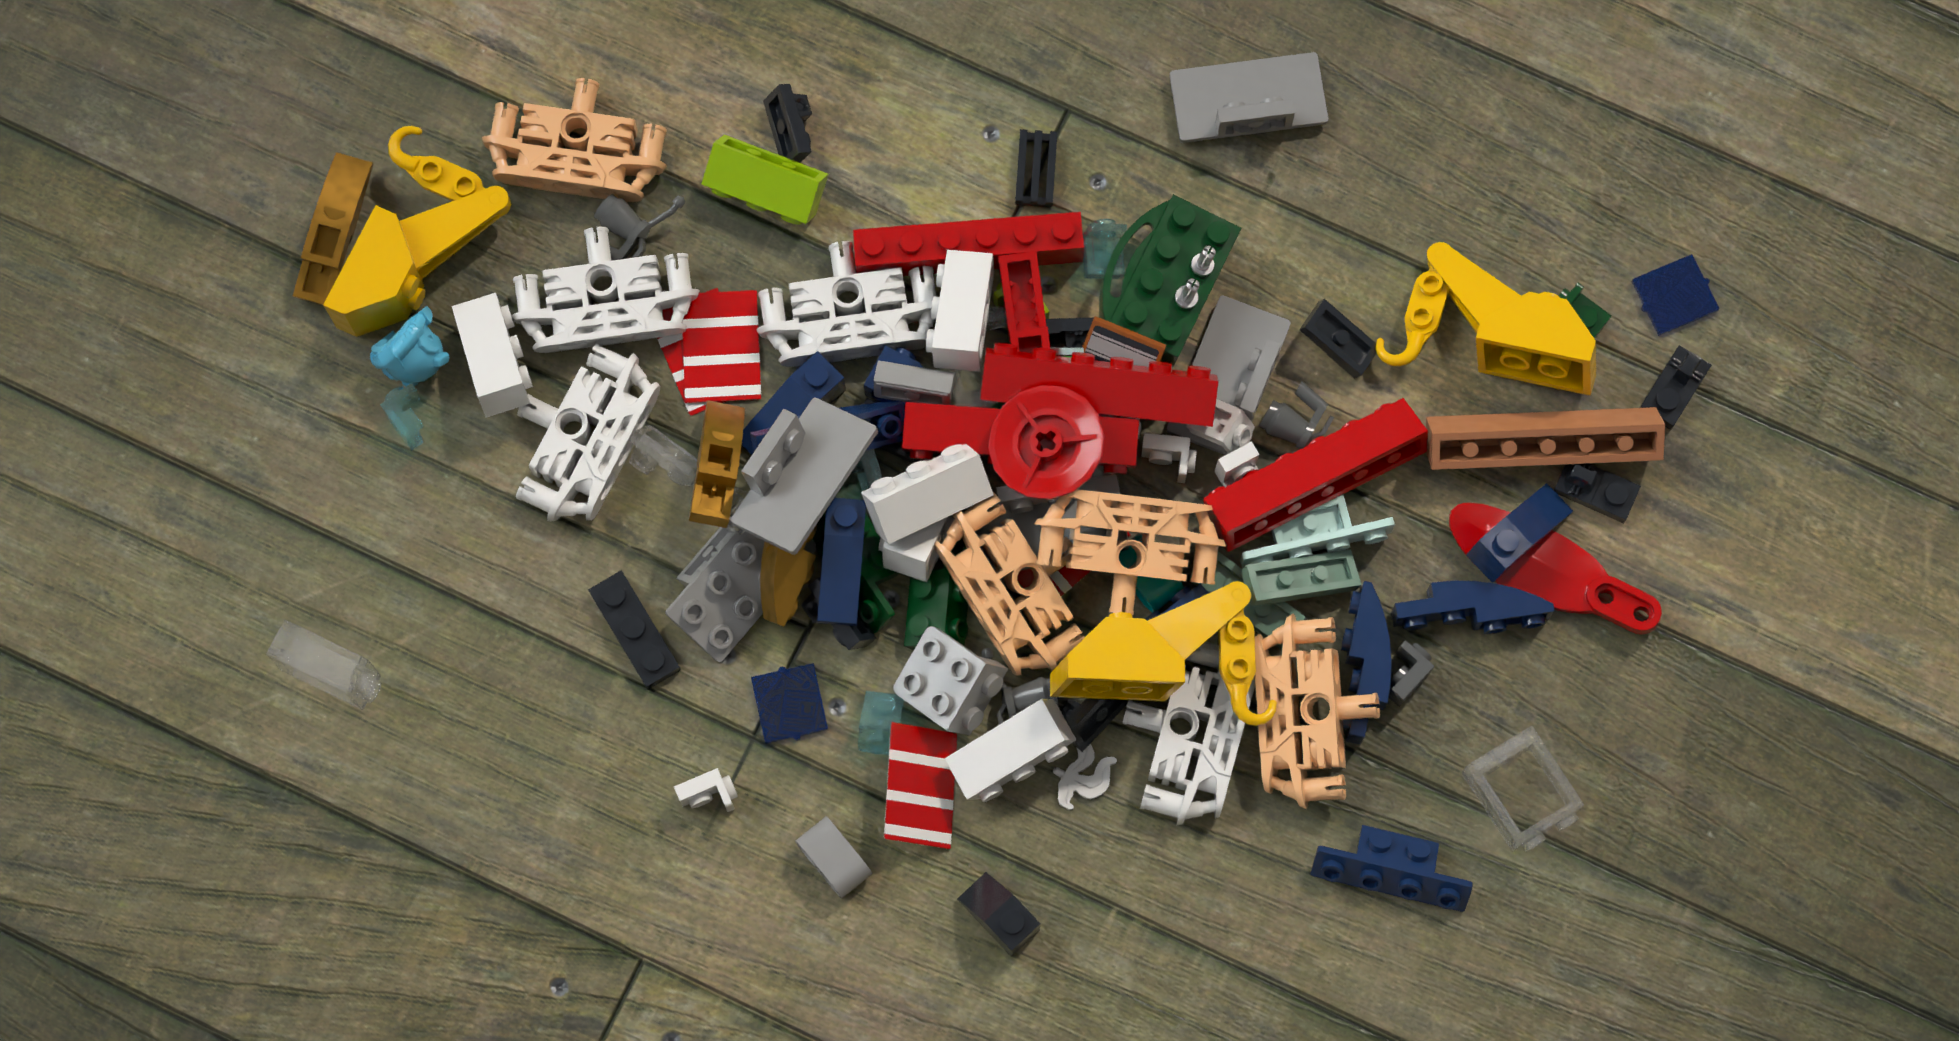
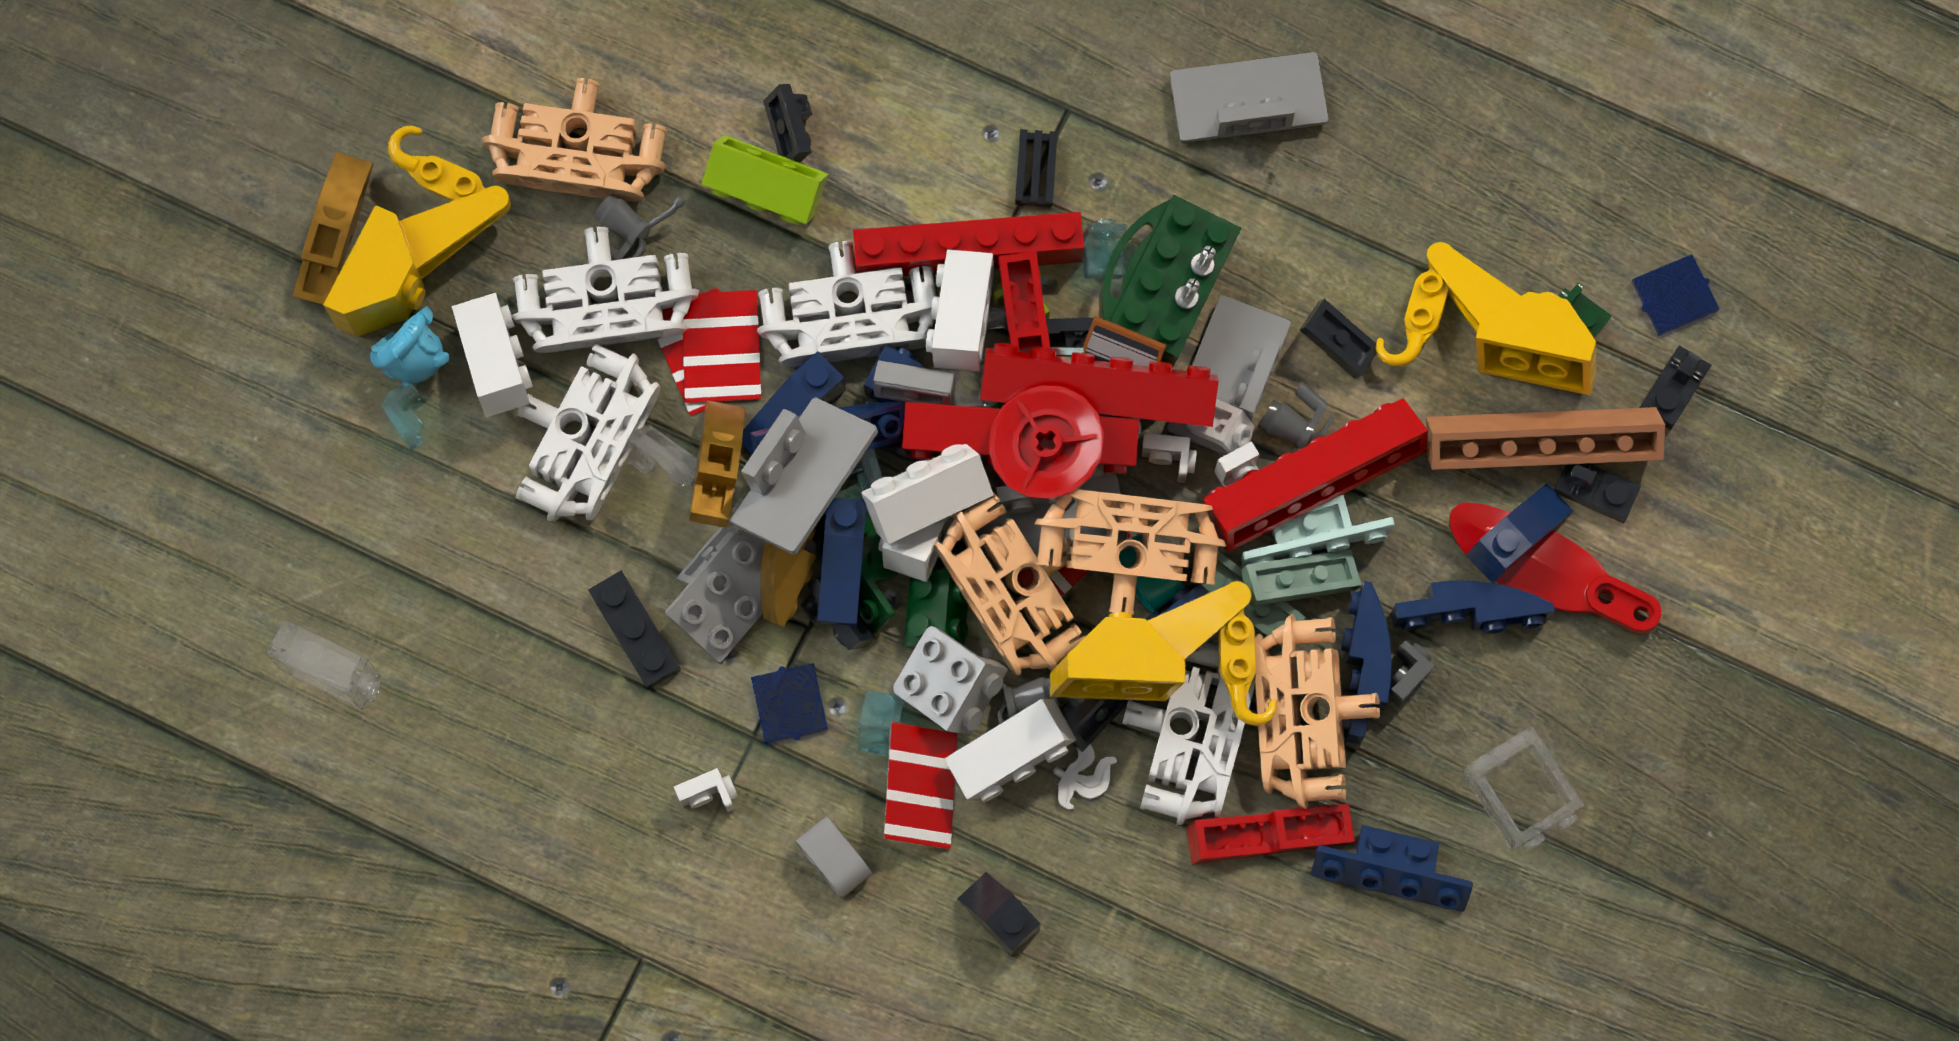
none -> red slope [1186,803,1355,865]

